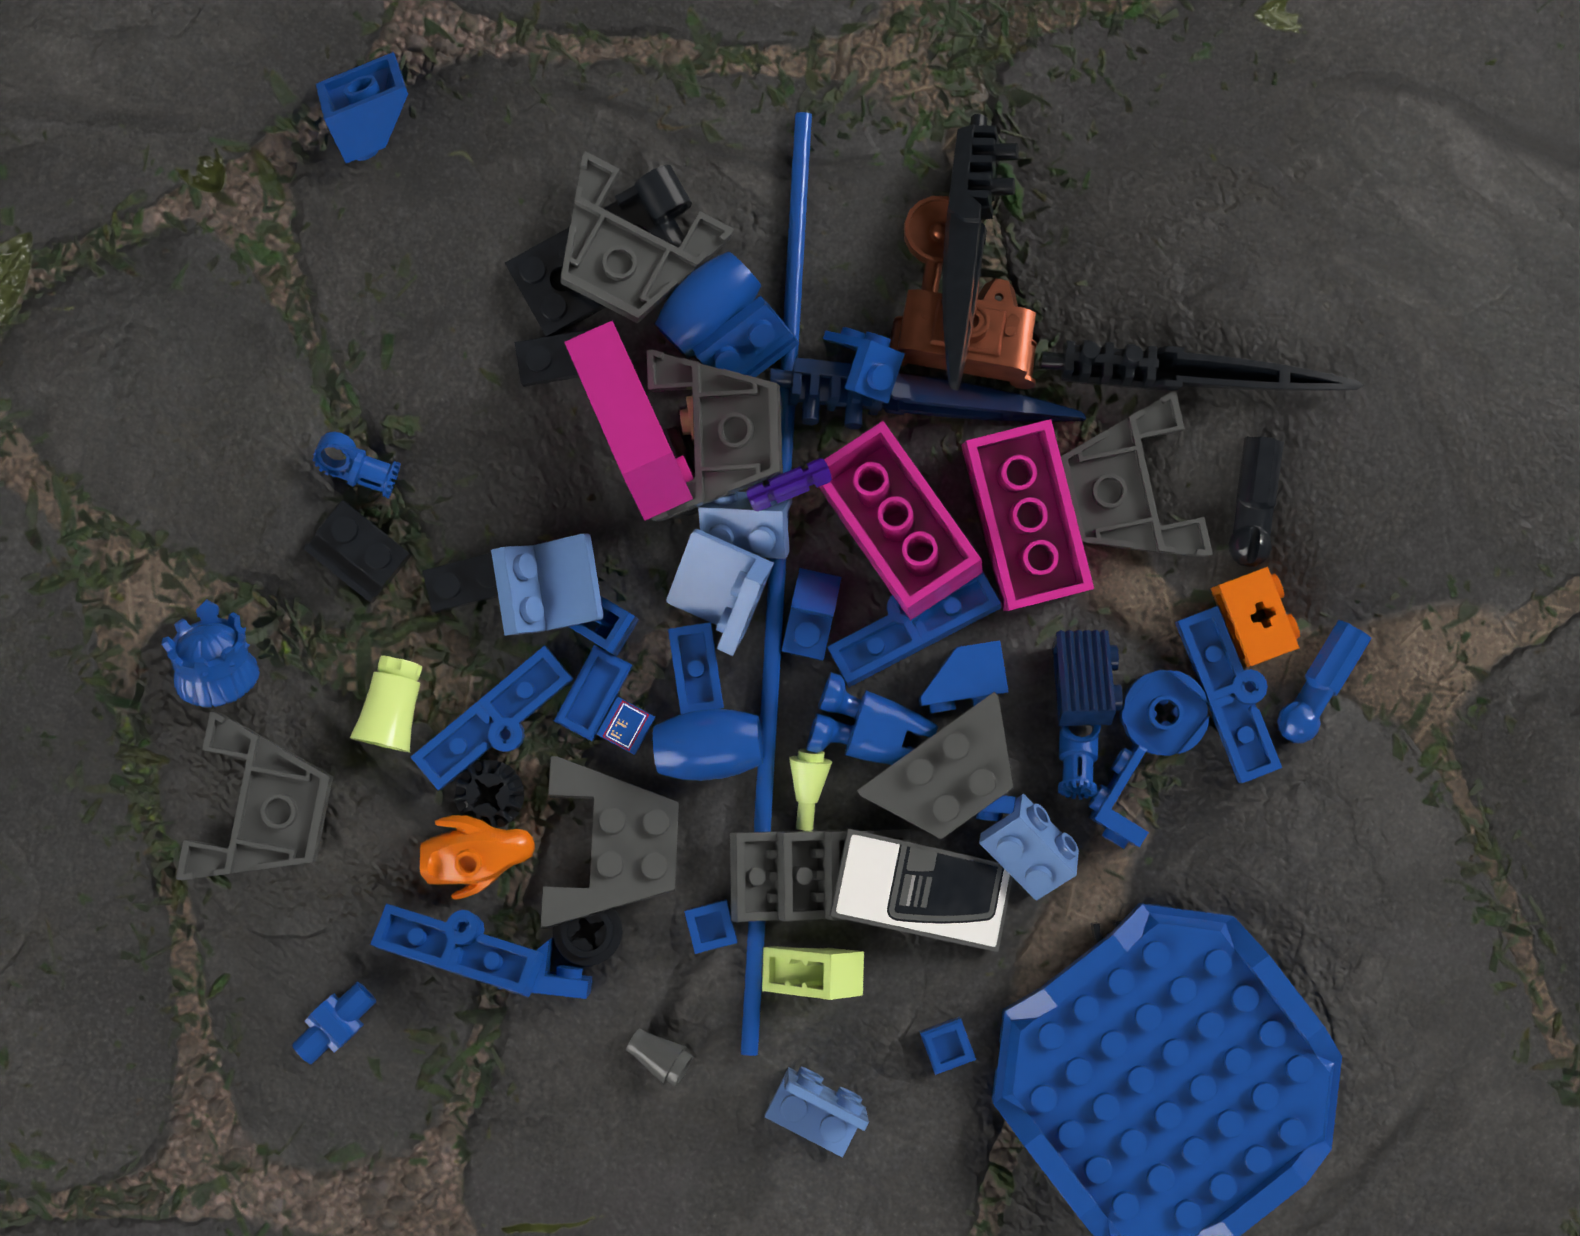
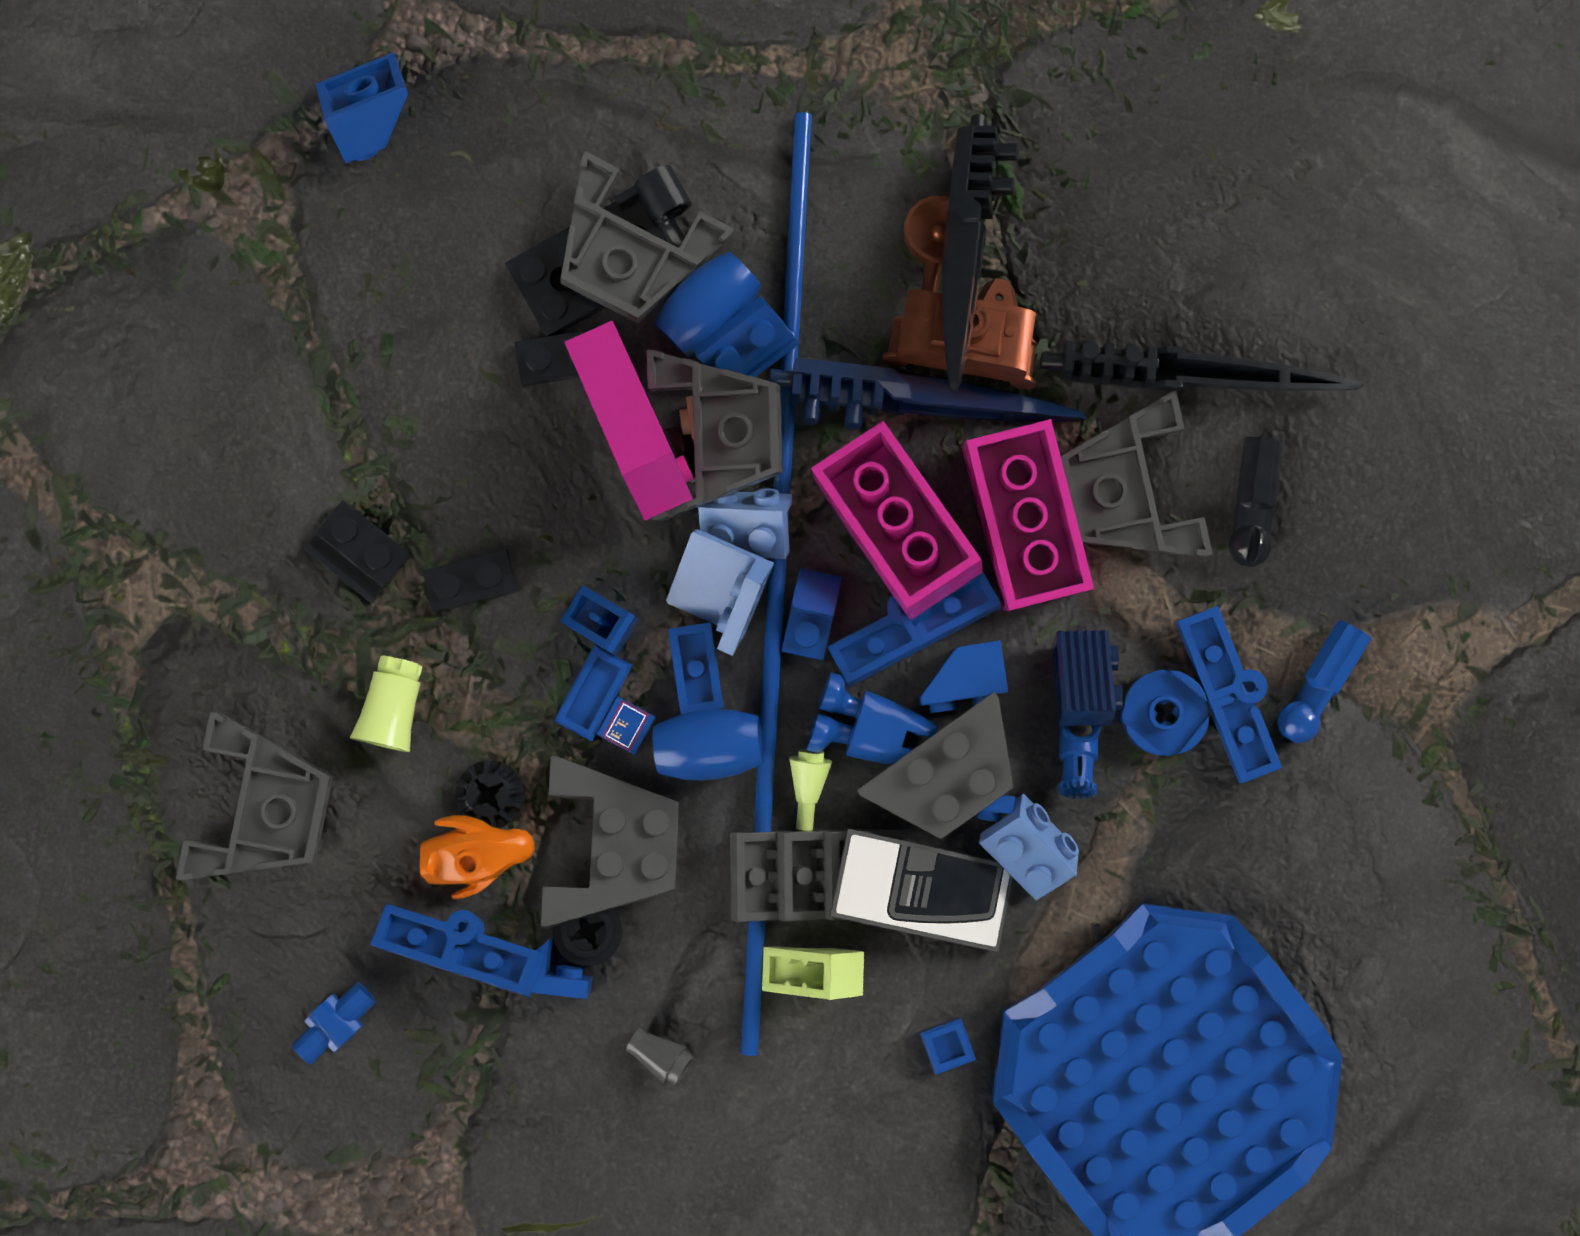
blue hair [161,599,260,707] -> none
blue connector [313,432,401,498] -> none
blue hinge [411,645,574,790] -> none
medium blue bracket [491,533,603,636] -> none
blue plate [684,899,738,954] -> none
dark purple axle [746,458,832,512] -> none
medium blue bracket [765,1066,869,1158] -> none
blue bracket [823,327,905,404] -> none
blue bracket [1088,745,1149,849] -> none
orange brick [1210,567,1300,668] -> none

